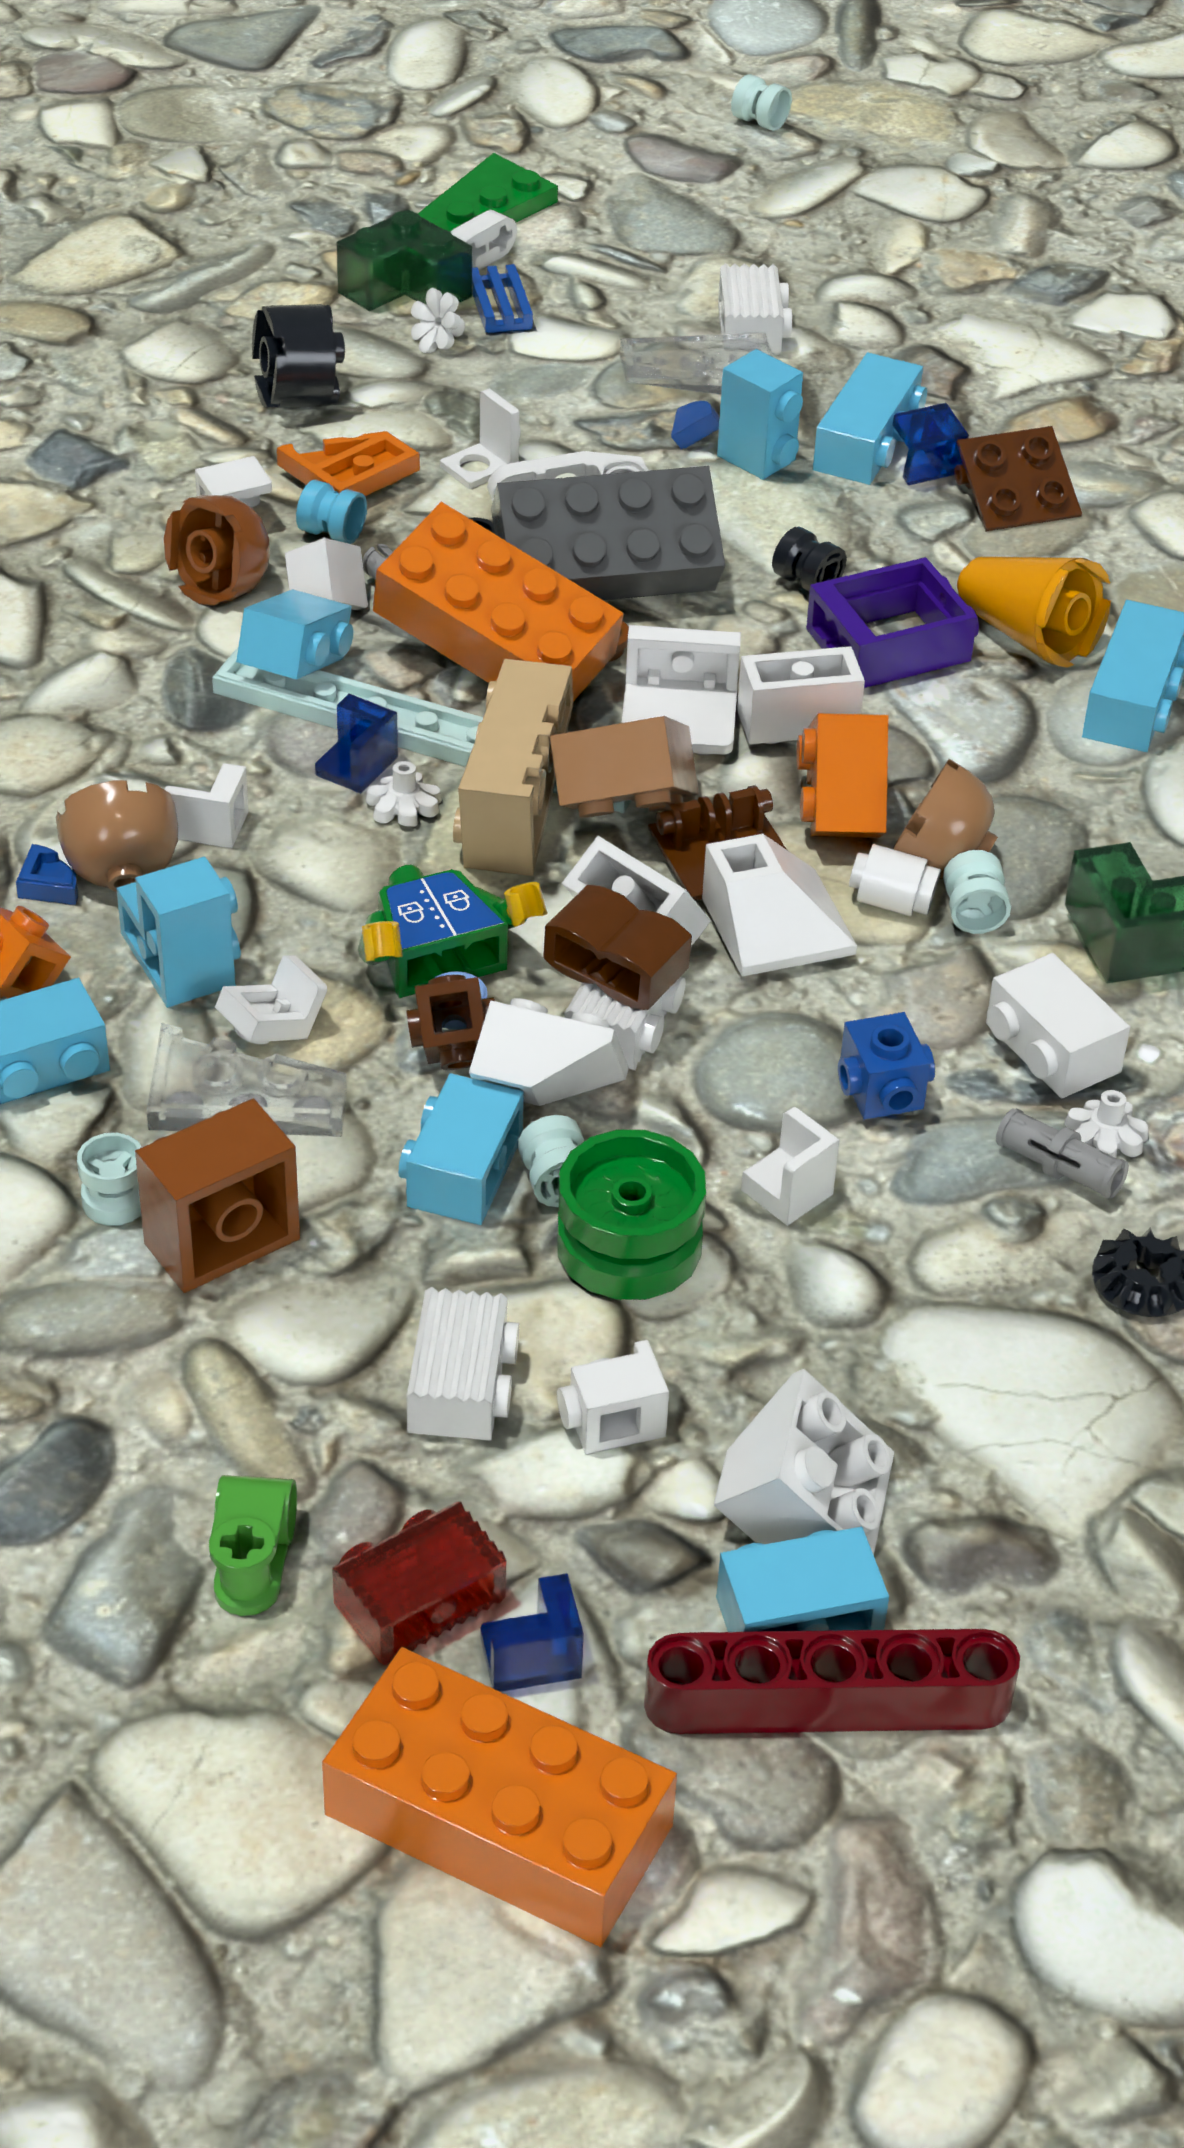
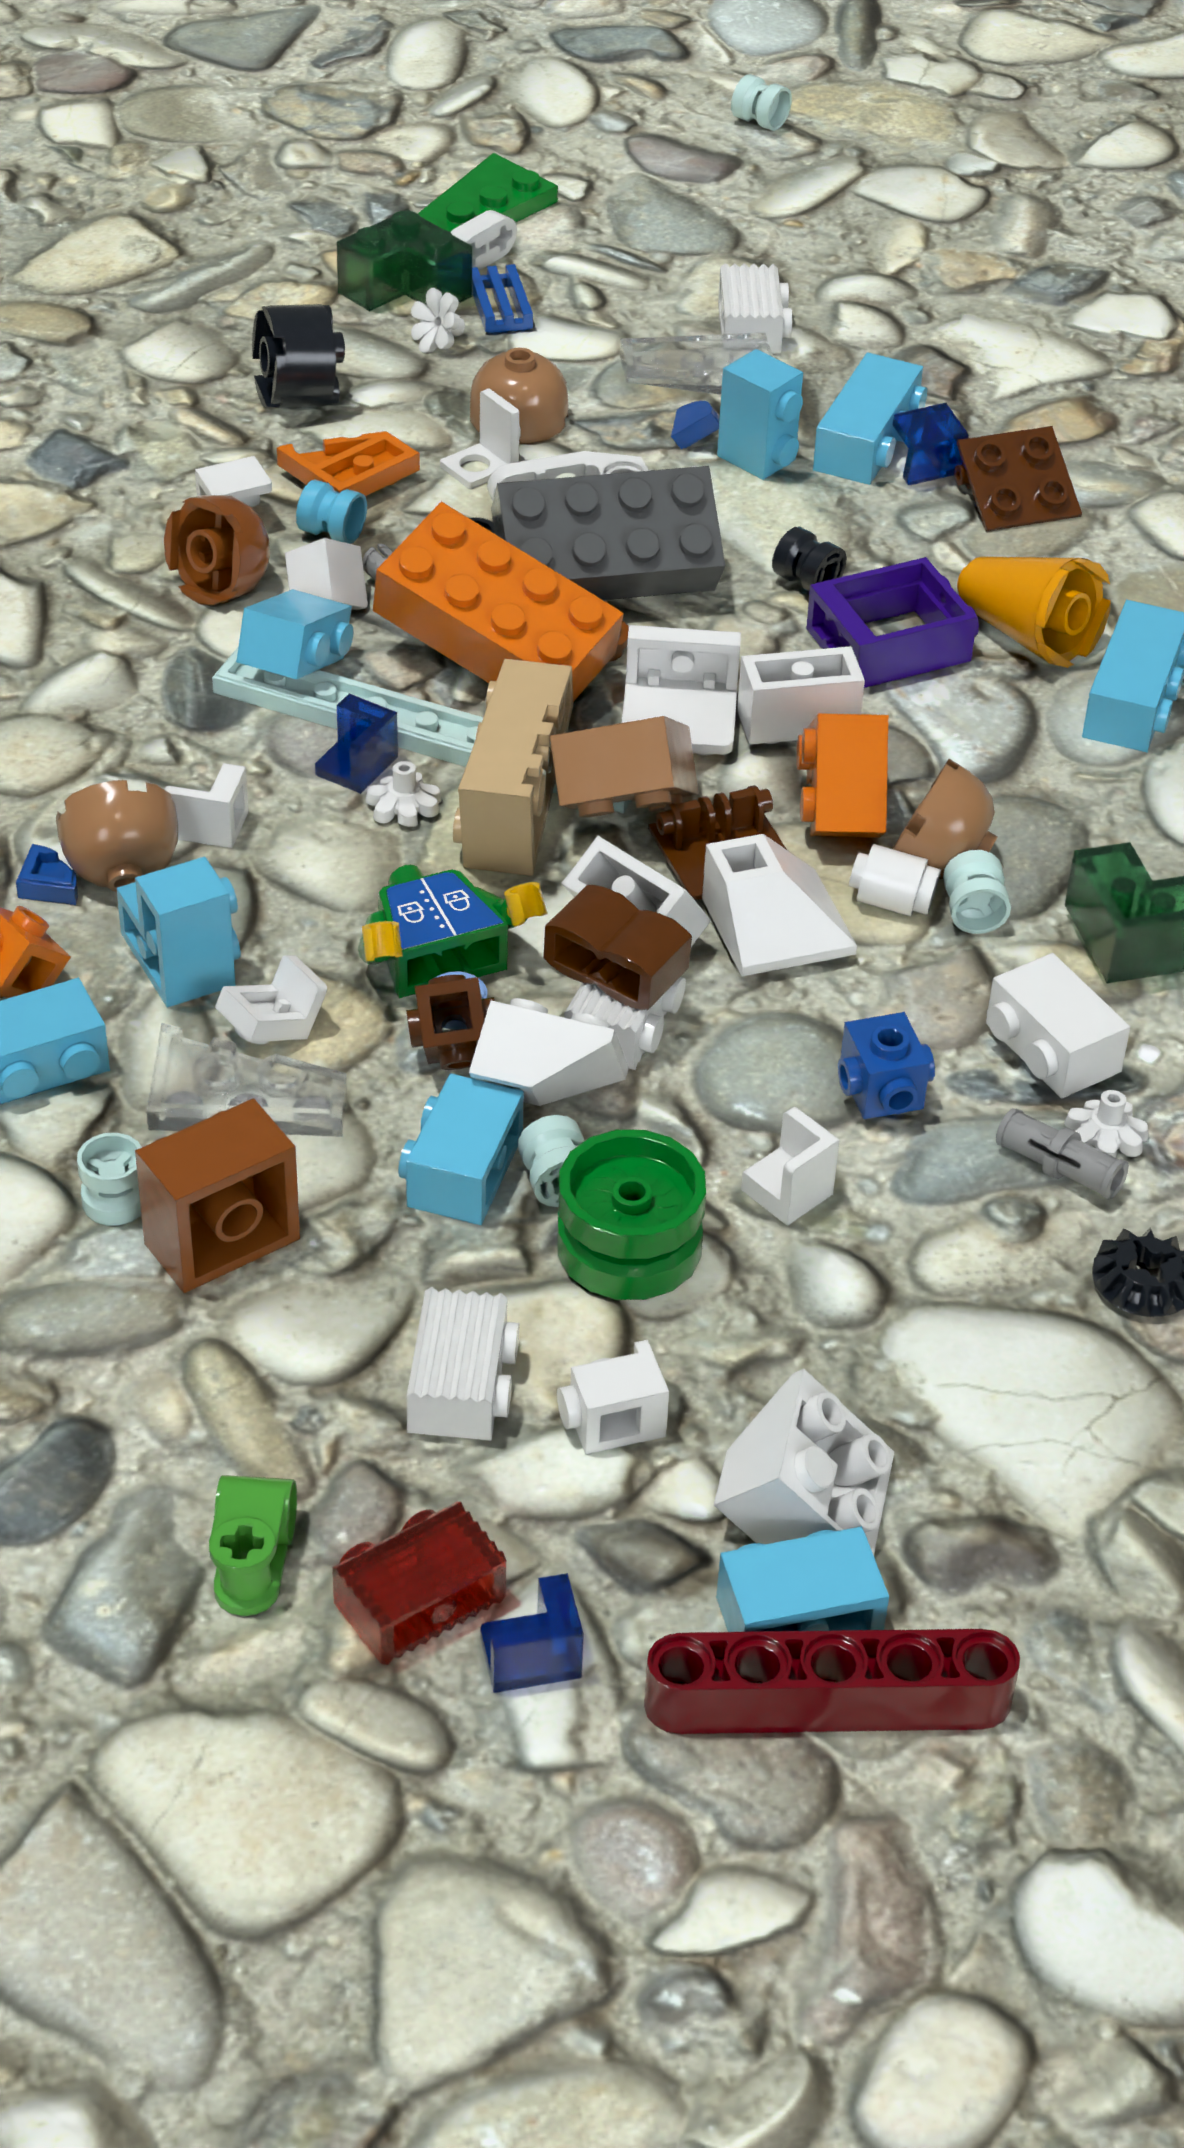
orange brick [322,1647,677,1947] -> none
none -> medium nougat cylinder [470,347,569,444]

